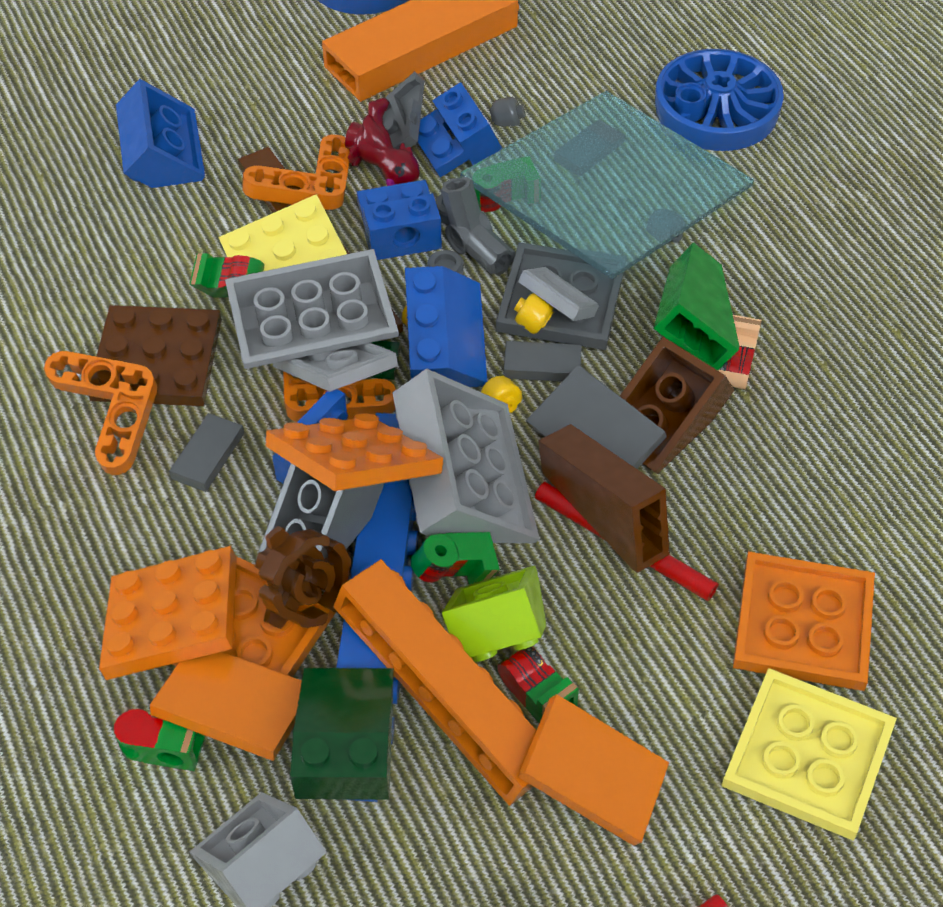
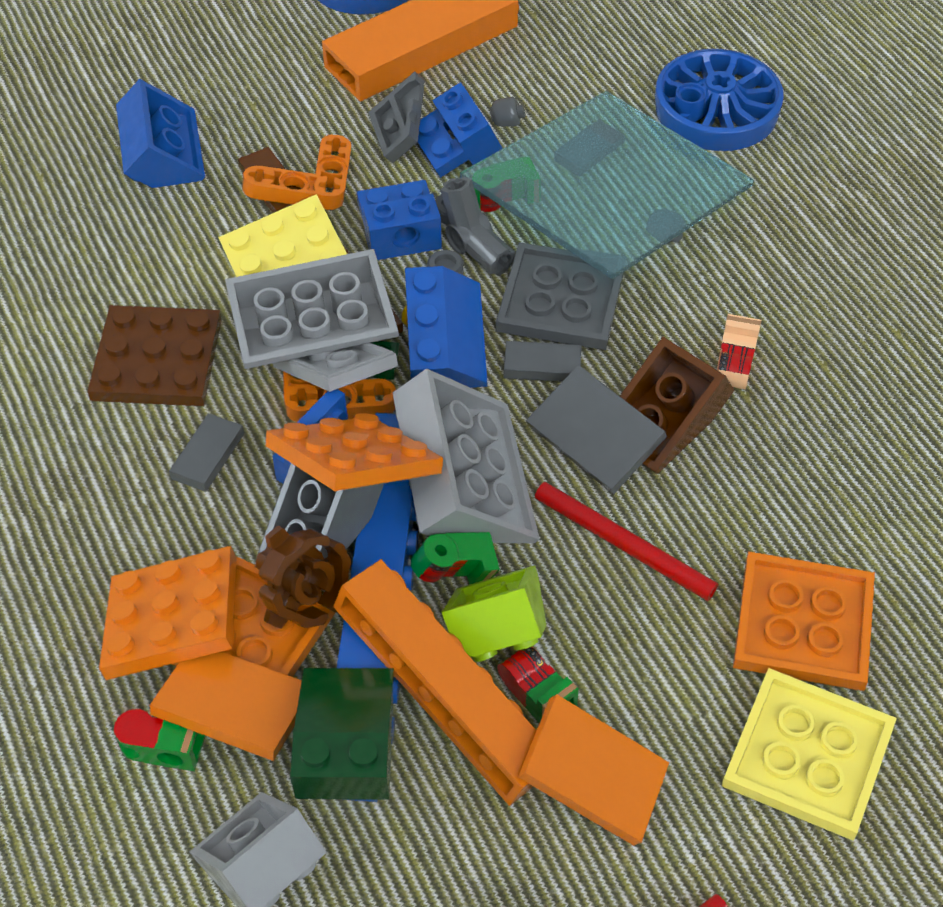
orange beam [44,351,157,475] -> none
green leg [189,253,265,298] -> none
dark red animal [345,98,420,186] -> none
yellow piece [481,376,523,413] -> none
yellow piece [514,293,554,334] -> none
light grey tile [518,267,599,321] -> none
reddish brown slope [538,424,670,573] -> none
green slope [653,242,740,370] -> none

